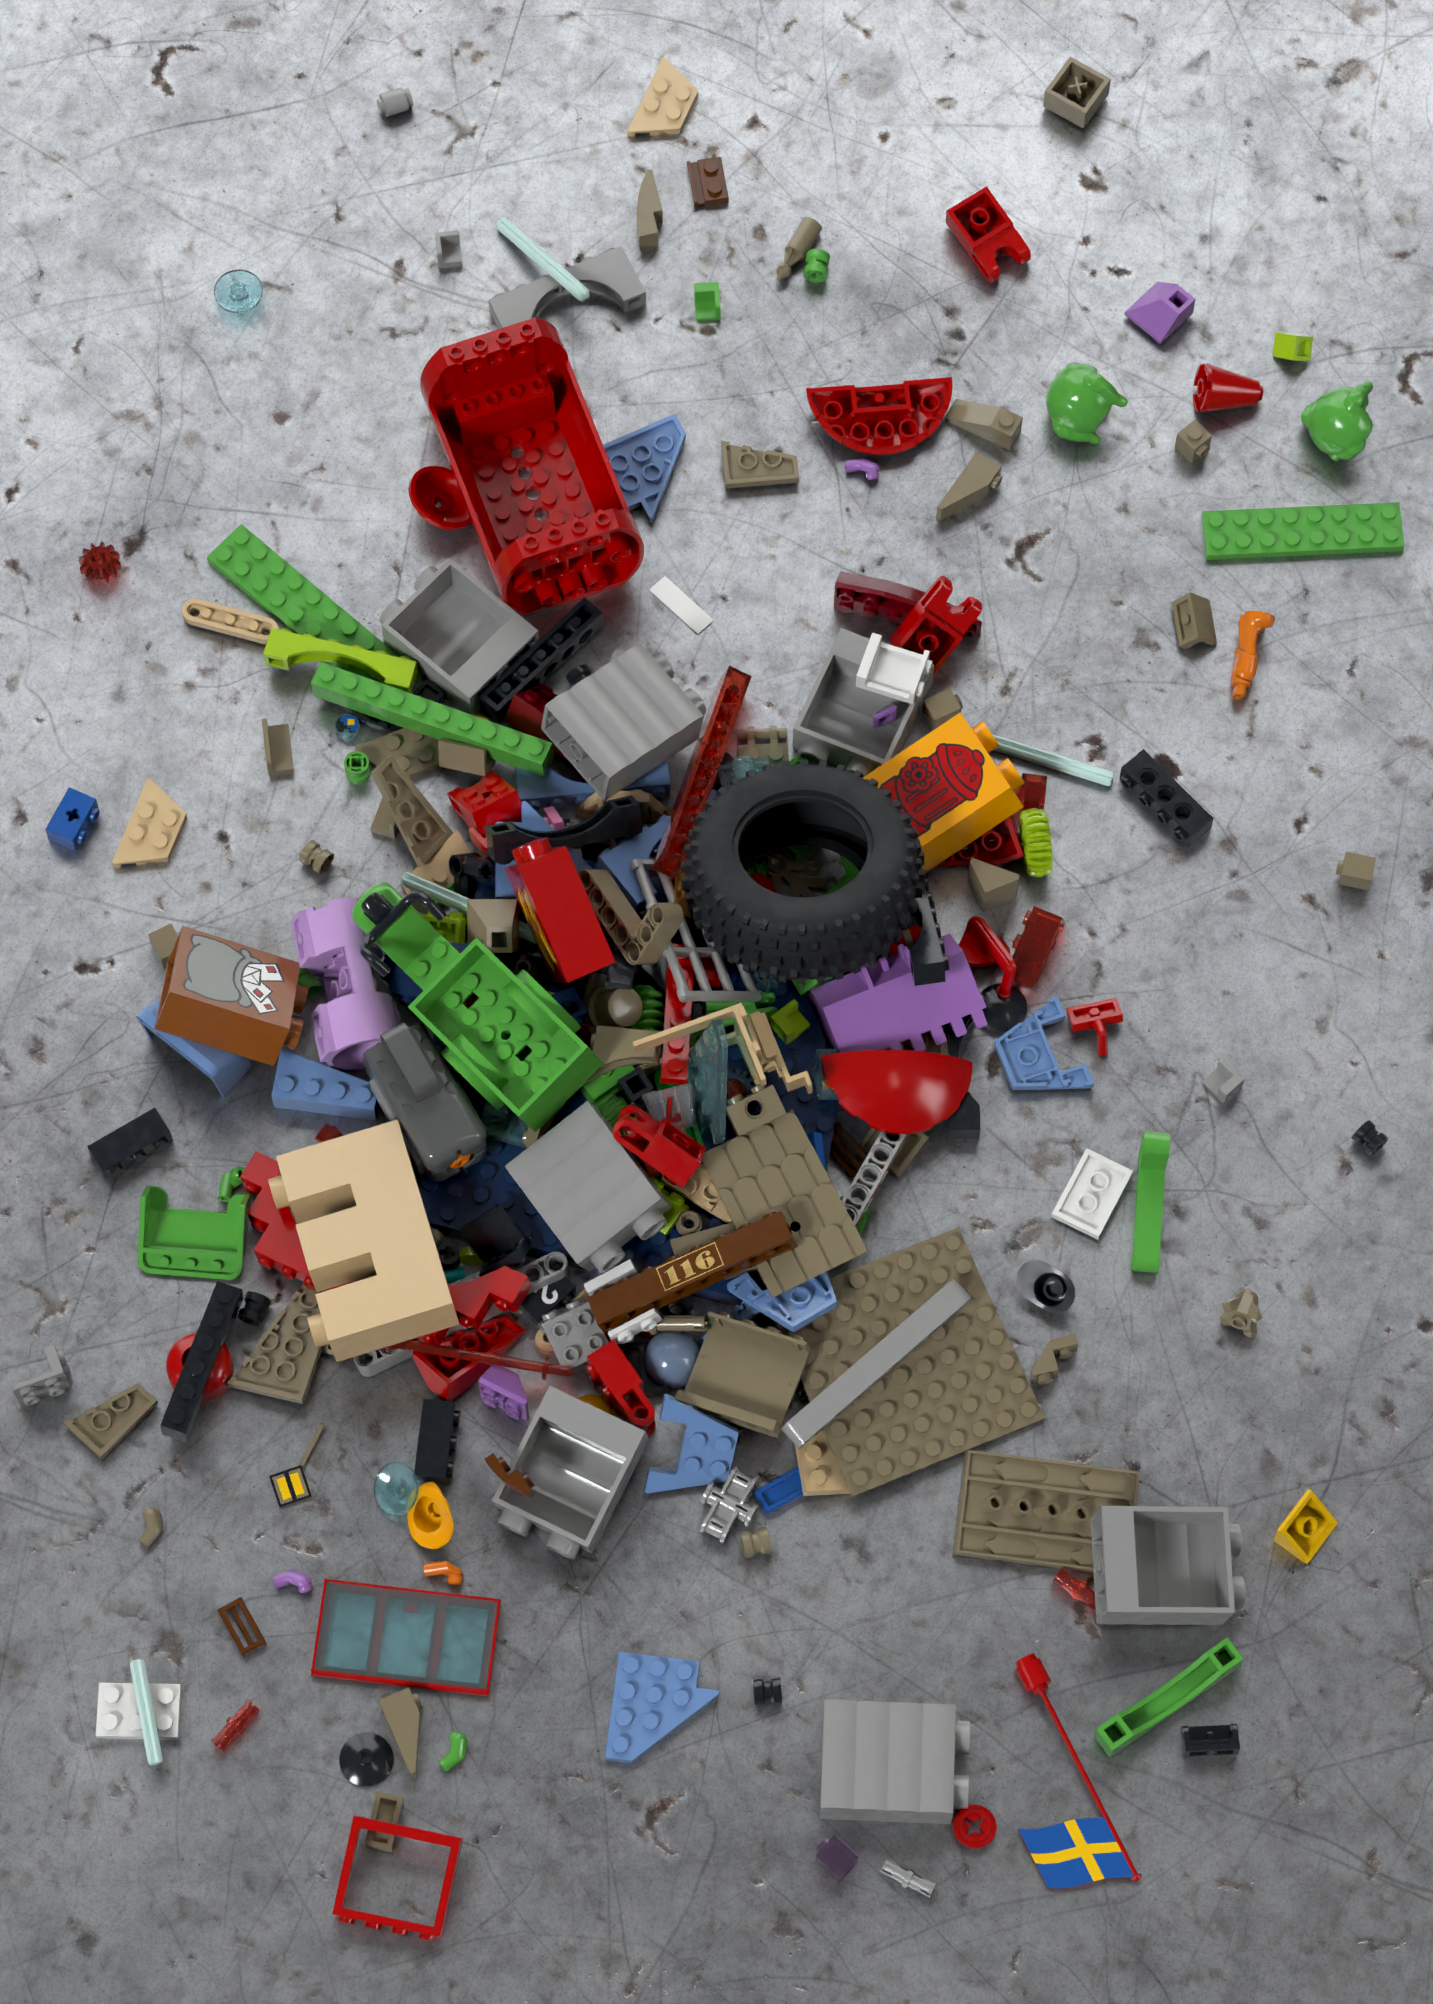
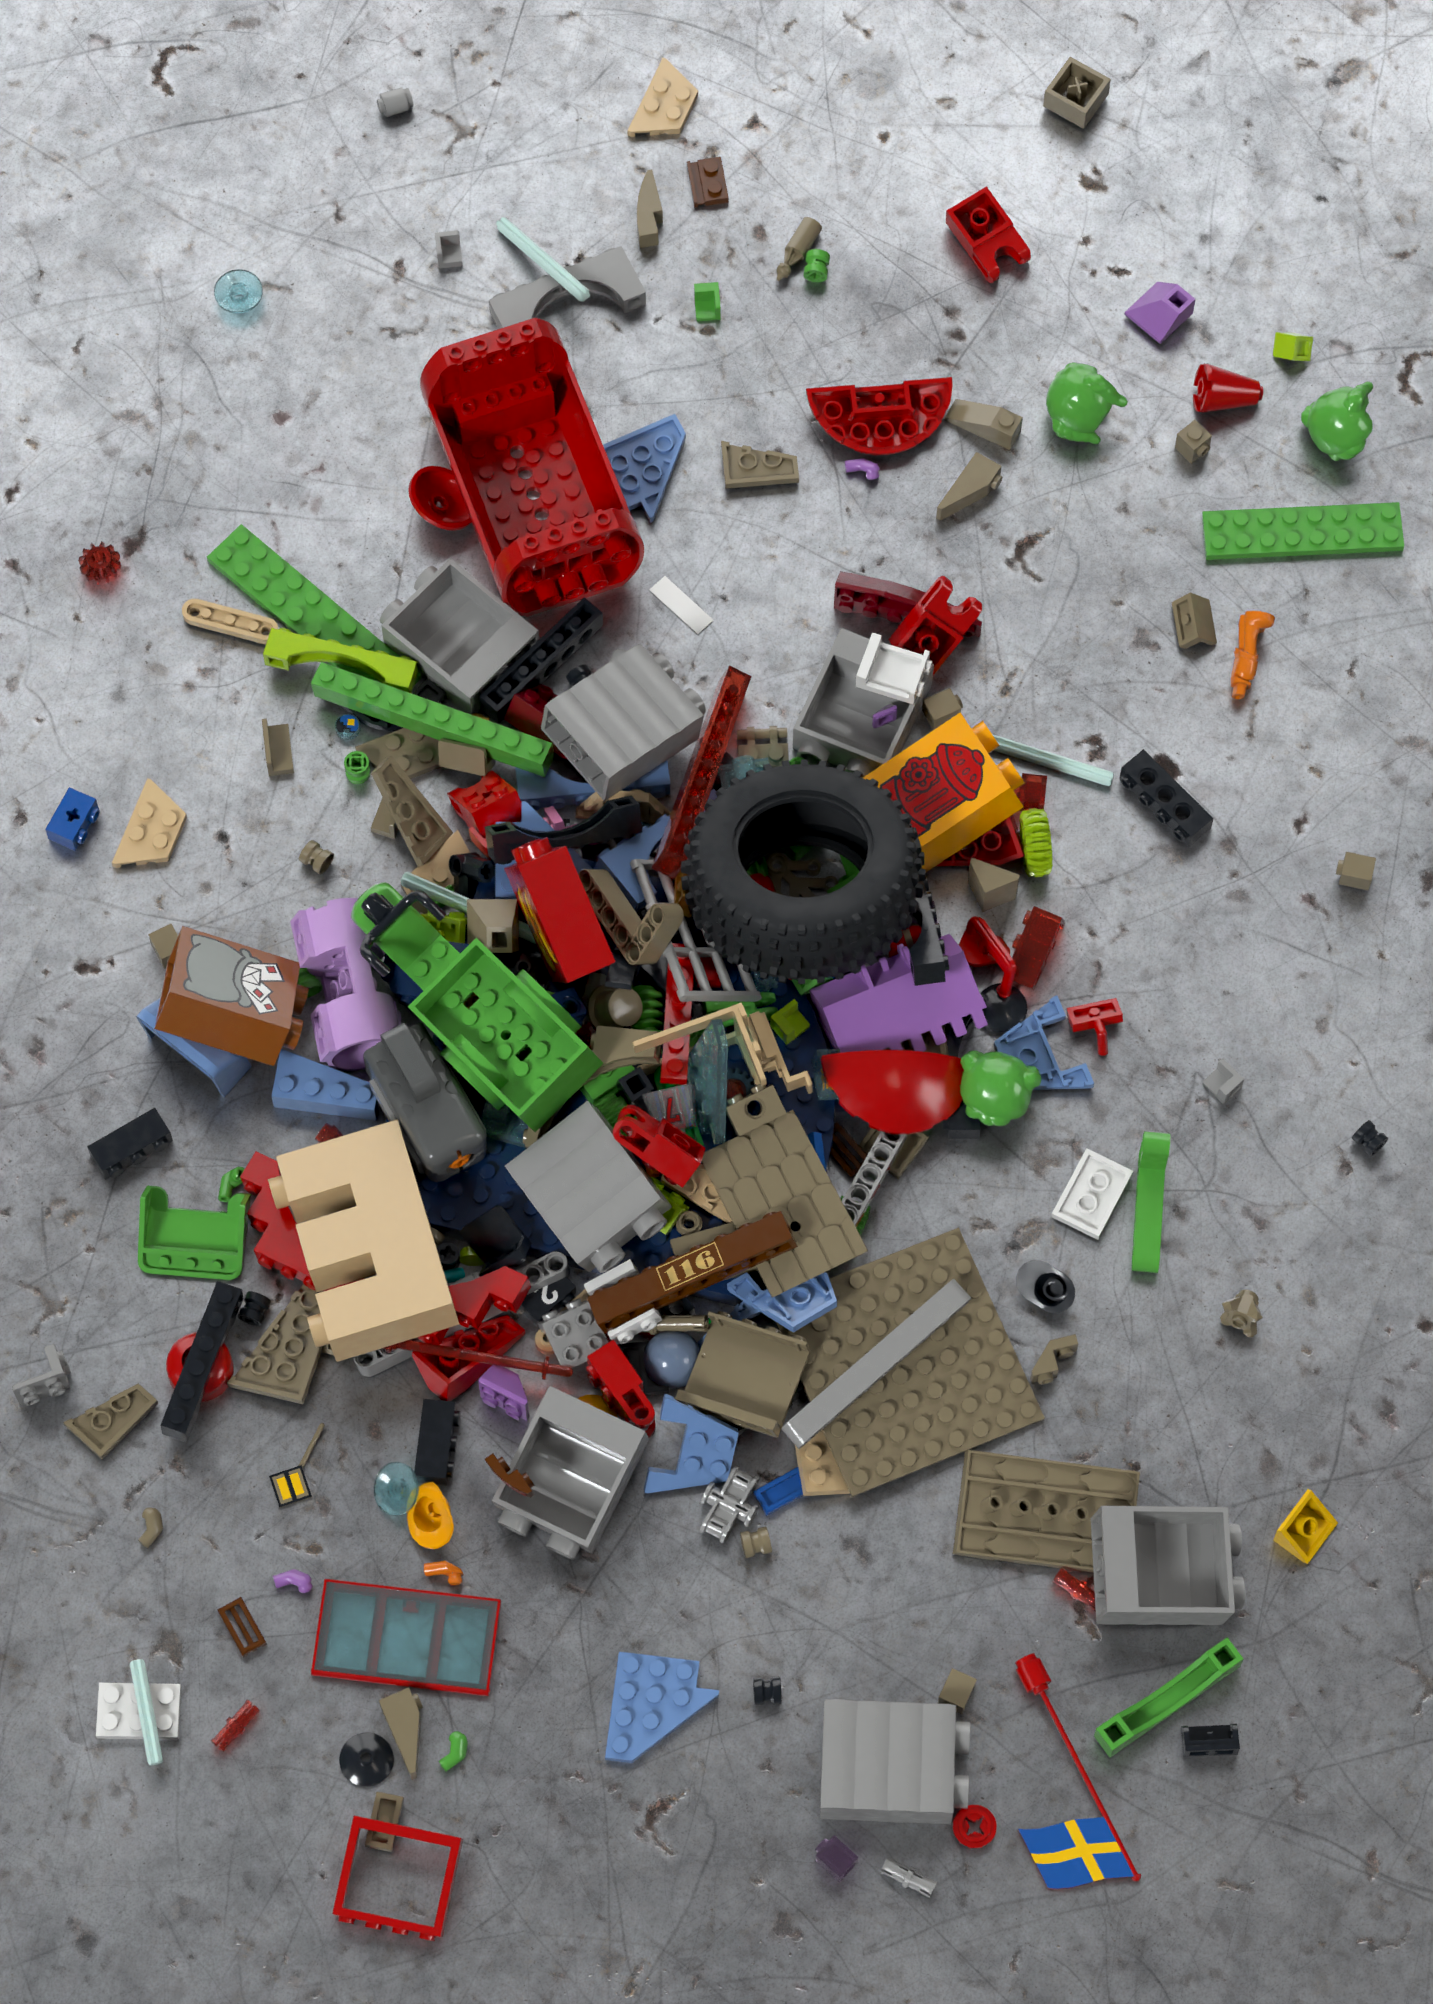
none -> dark tan brick [938,1668,977,1715]
none -> bright green piece [960,1050,1041,1127]

